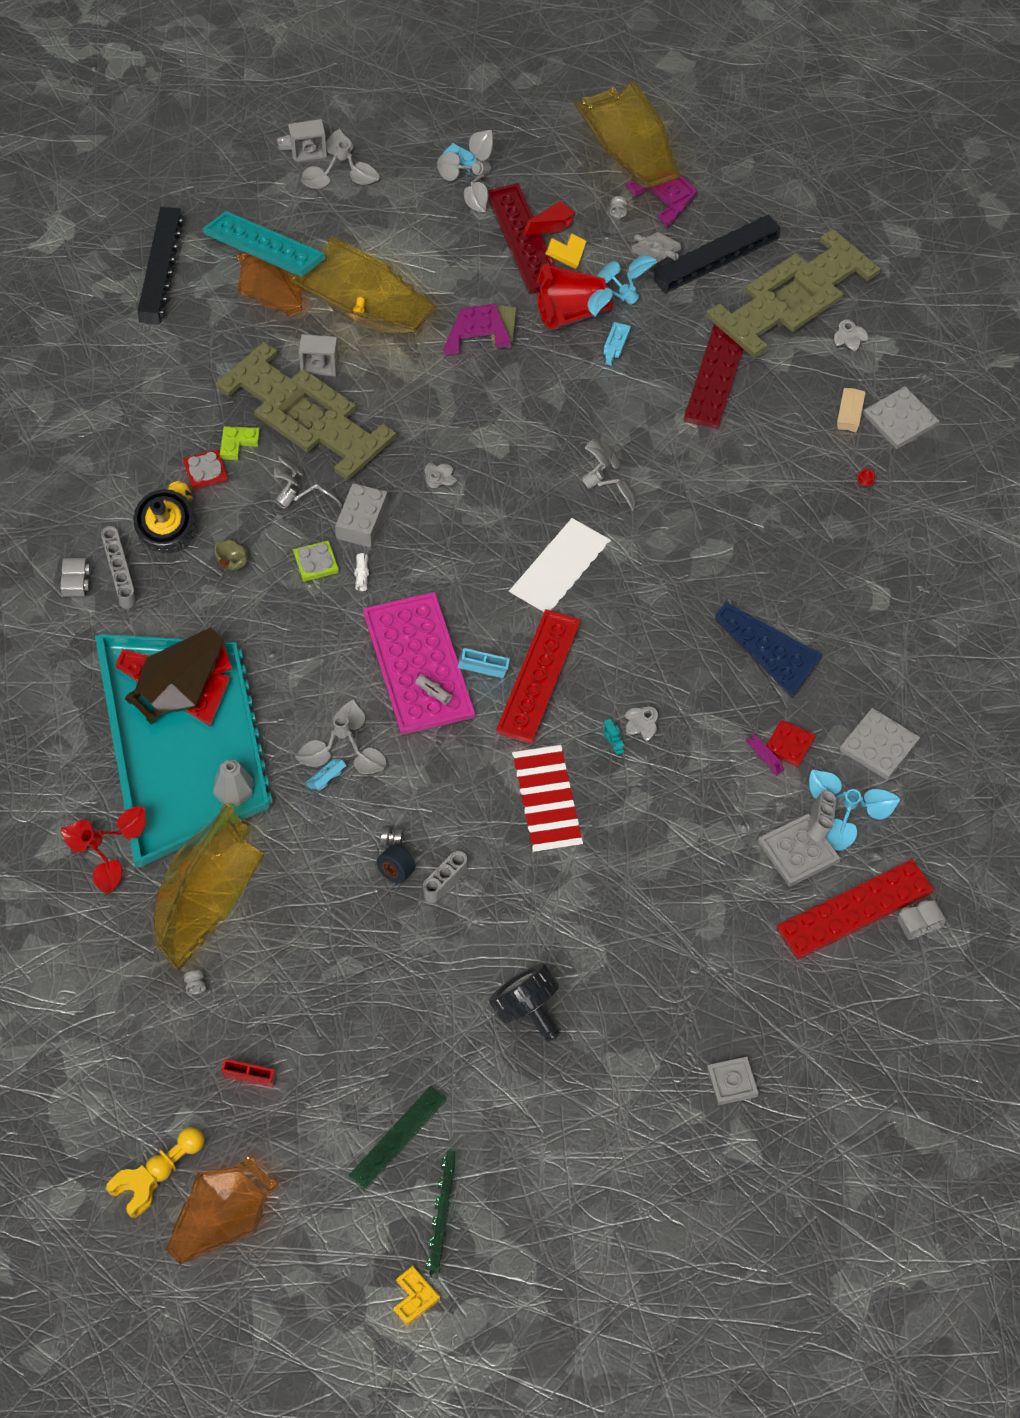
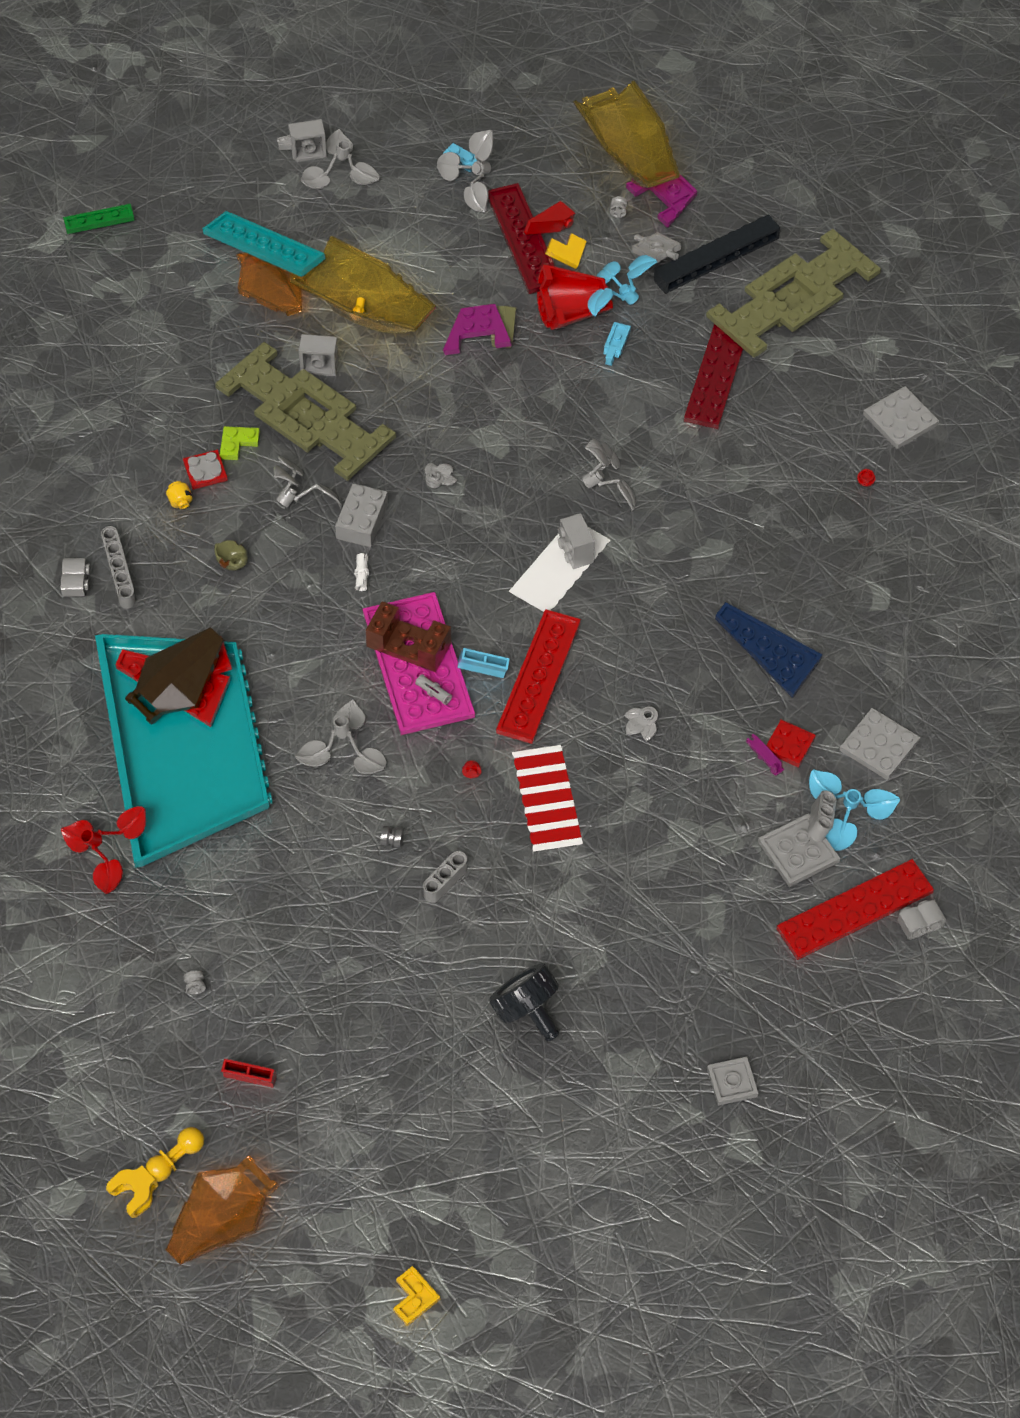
black wheel [133,489,197,553] -> none
black brick [137,207,184,325] -> none
clear yellow windscreen [154,803,264,970] -> none
light grey cone [213,760,254,806] -> none
light grey piece [293,541,339,582] -> none
medium azure plate [305,759,346,790] -> none
clear green plate [349,1085,447,1191] -> none
black wheel [377,845,416,884] -> none
clear green plate [426,1150,456,1279] -> none
teal plate [603,719,624,755] -> none
light grey plate [834,320,868,352] -> none
tan piece [837,388,865,432] -> none
none -> green plate [63,204,134,234]
none -> copper plate [366,601,451,672]
none -> red plate [462,761,481,778]
none -> light grey brick [558,513,595,569]

